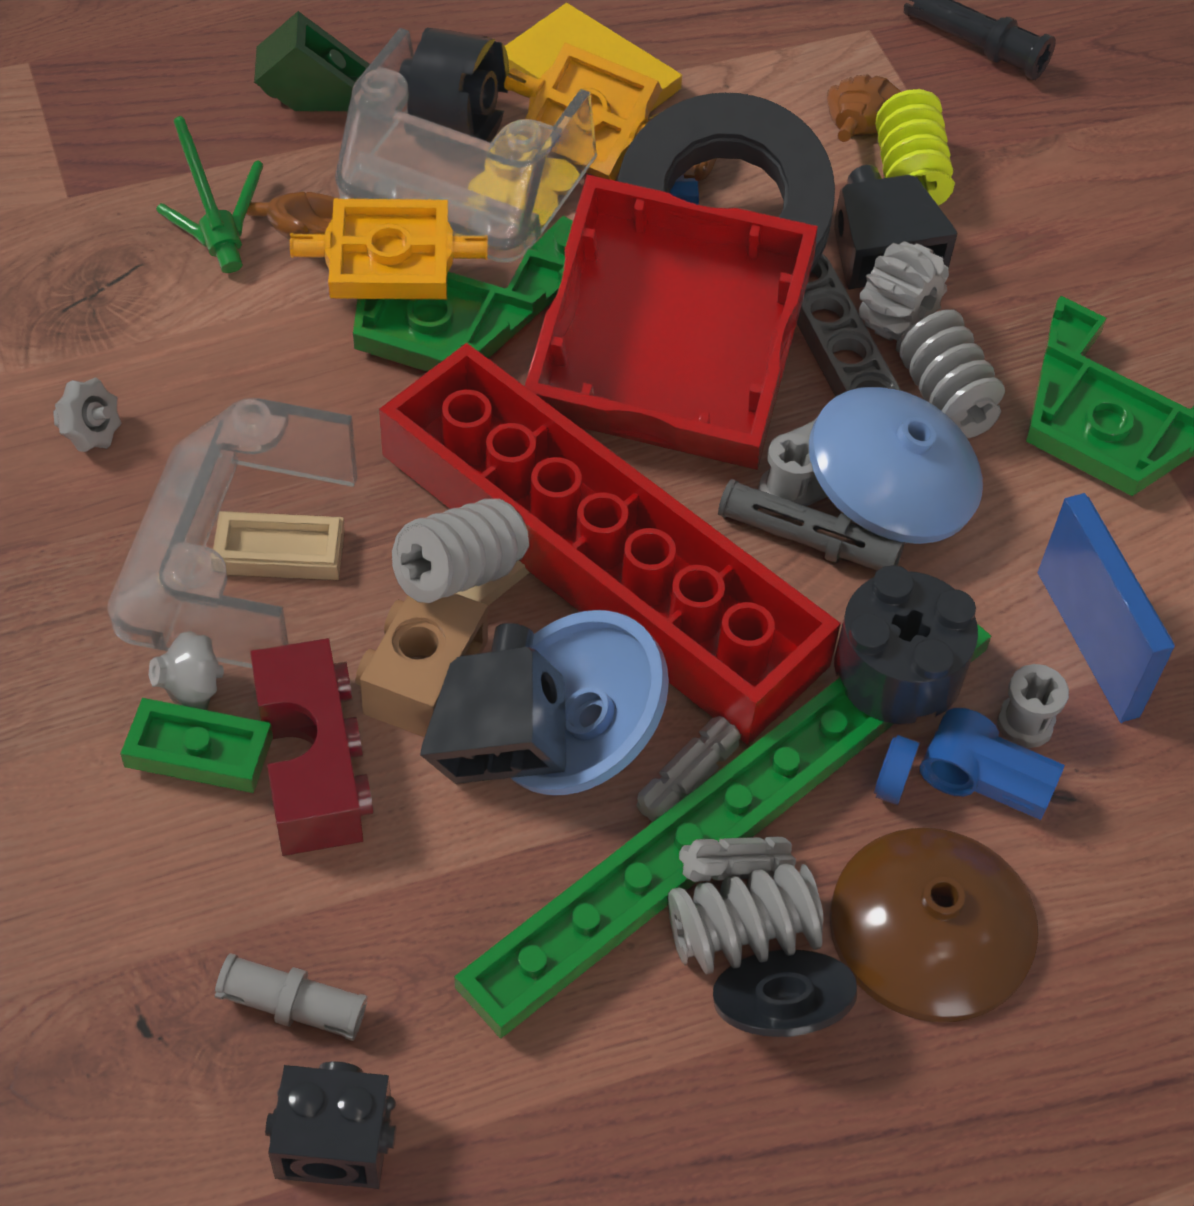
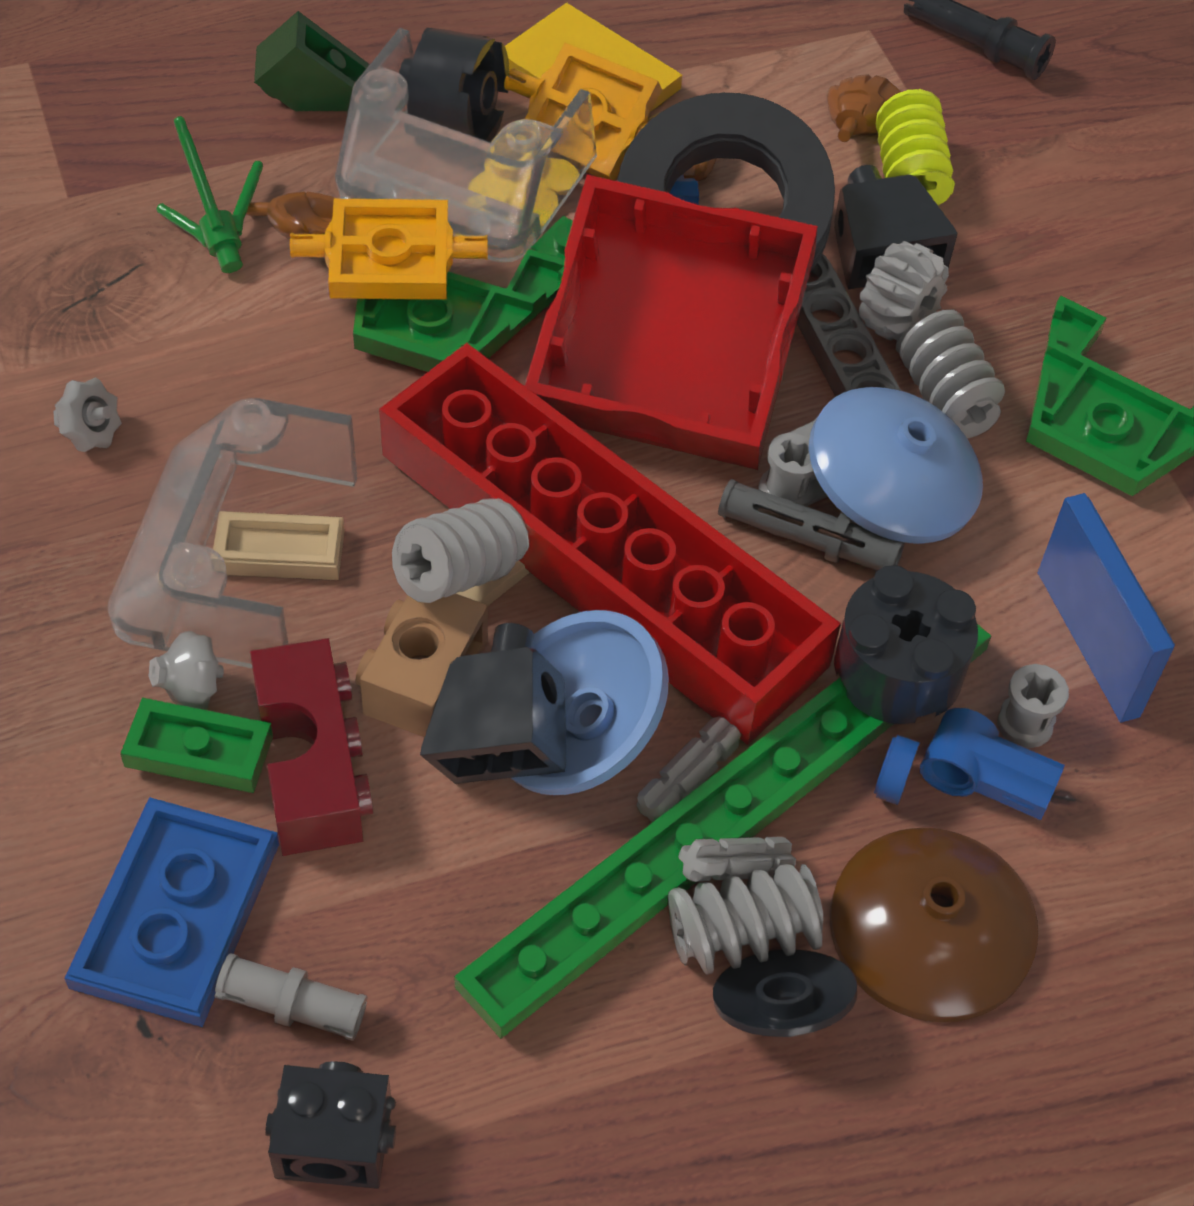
none -> blue tile [64,797,280,1027]

